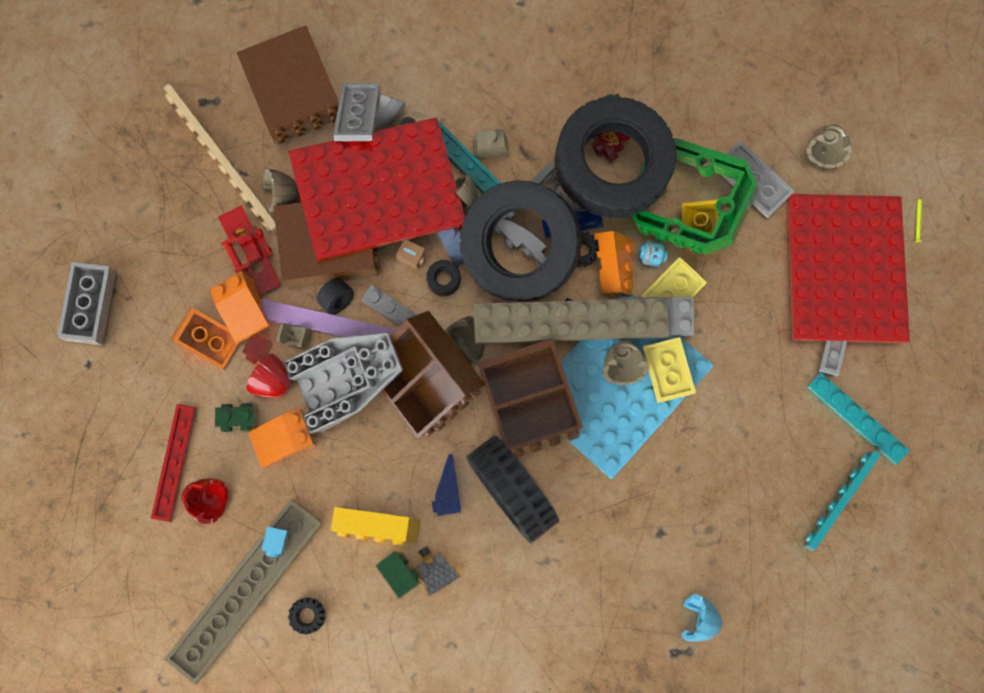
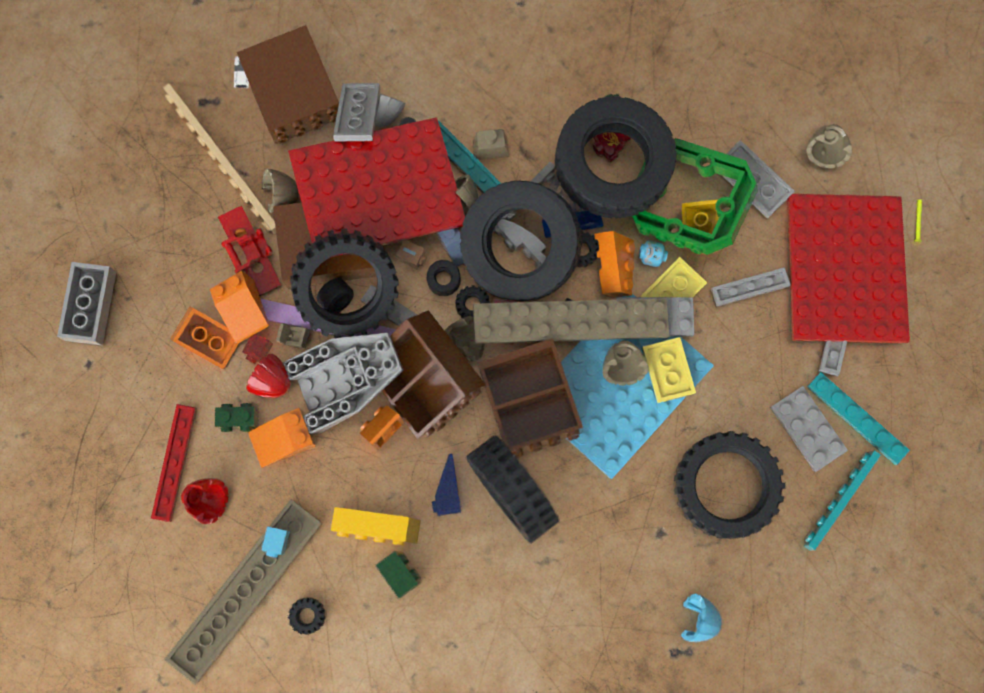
torso [416,546,461,597] -> none
none -> white sticker [234,57,249,88]
none -> black tyre [290,229,399,338]
none -> orange slope [360,405,405,450]
none -> black tyre [455,285,490,318]
none -> black tyre [674,431,786,539]
none -> light grey plate [711,267,790,307]
none -> light grey plate [770,386,848,472]

